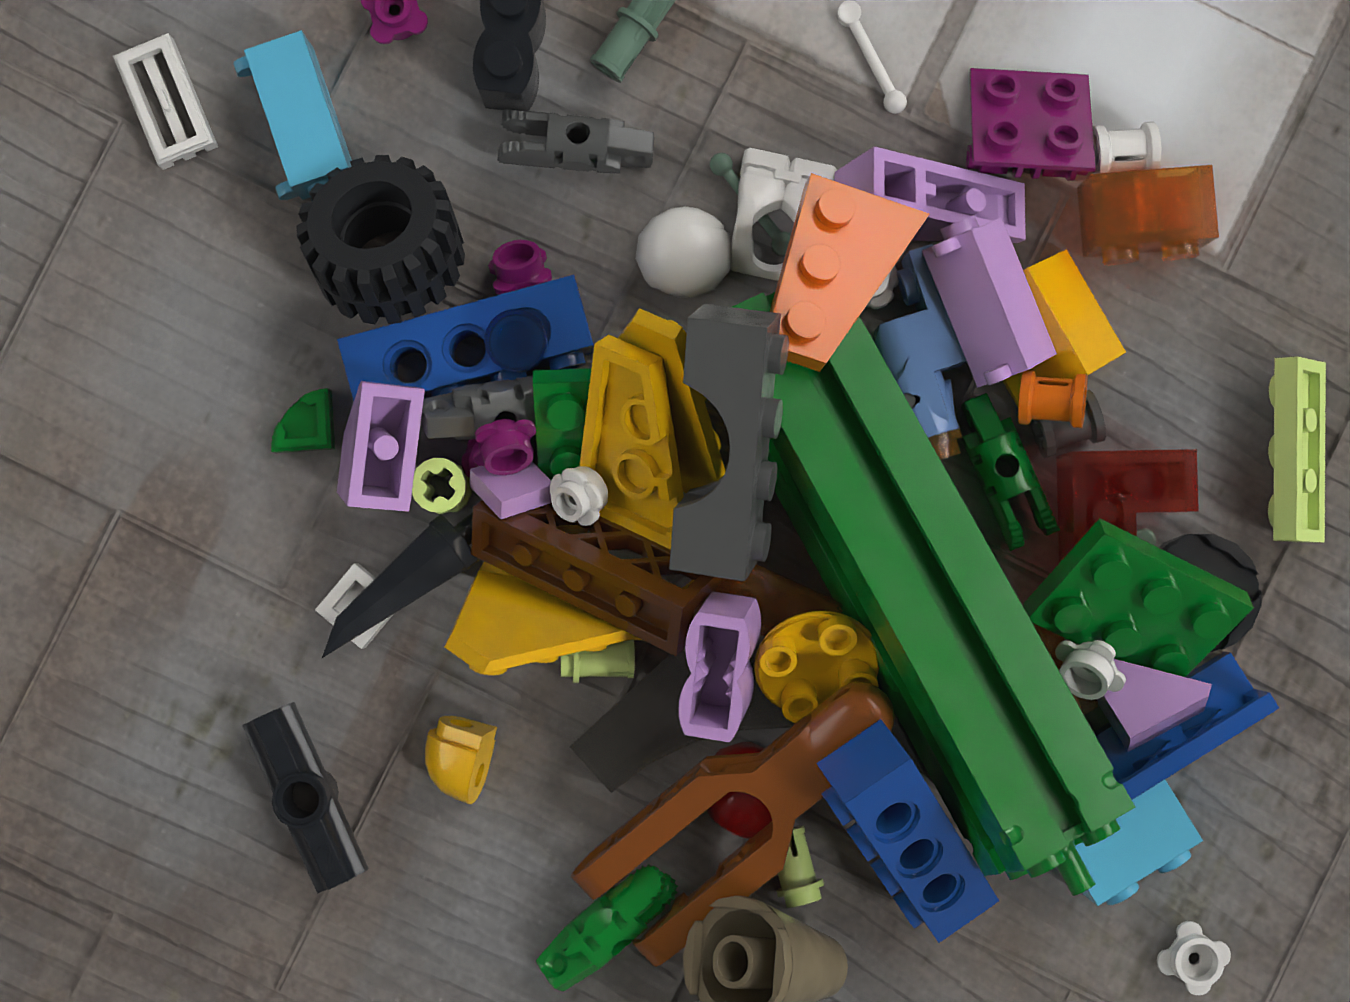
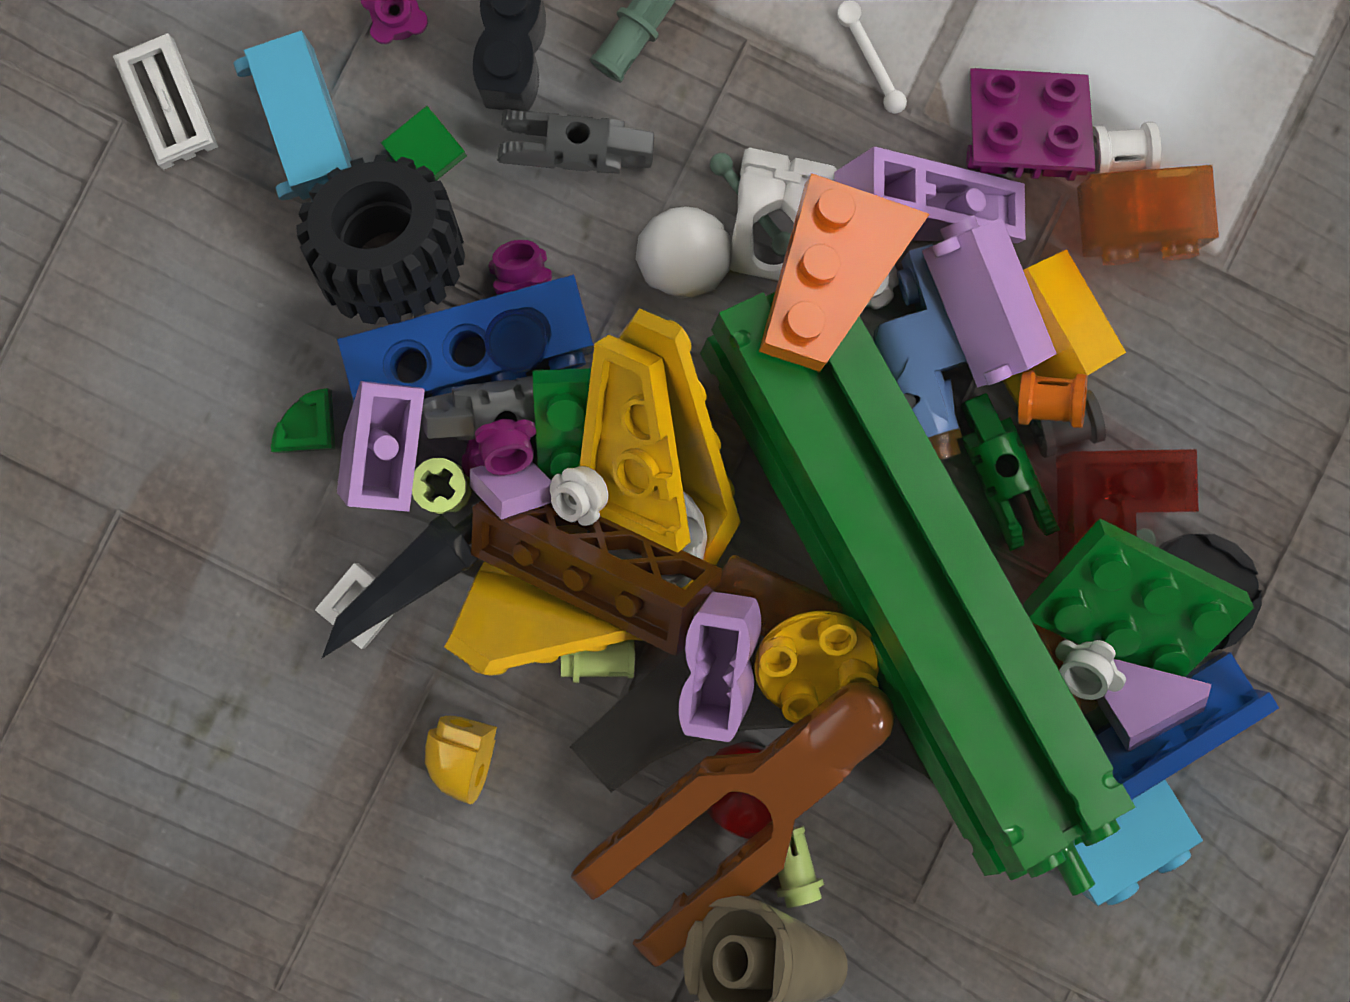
black piece [242,702,369,894] -> none
green hinge [536,864,678,992] -> none
dark grey arch [669,304,789,582] -> none
blue brick [816,719,999,943] -> none
white plate [1157,921,1231,995] -> none
yellowish green plate [1268,357,1326,542] -> none
none -> green tile [381,106,467,181]

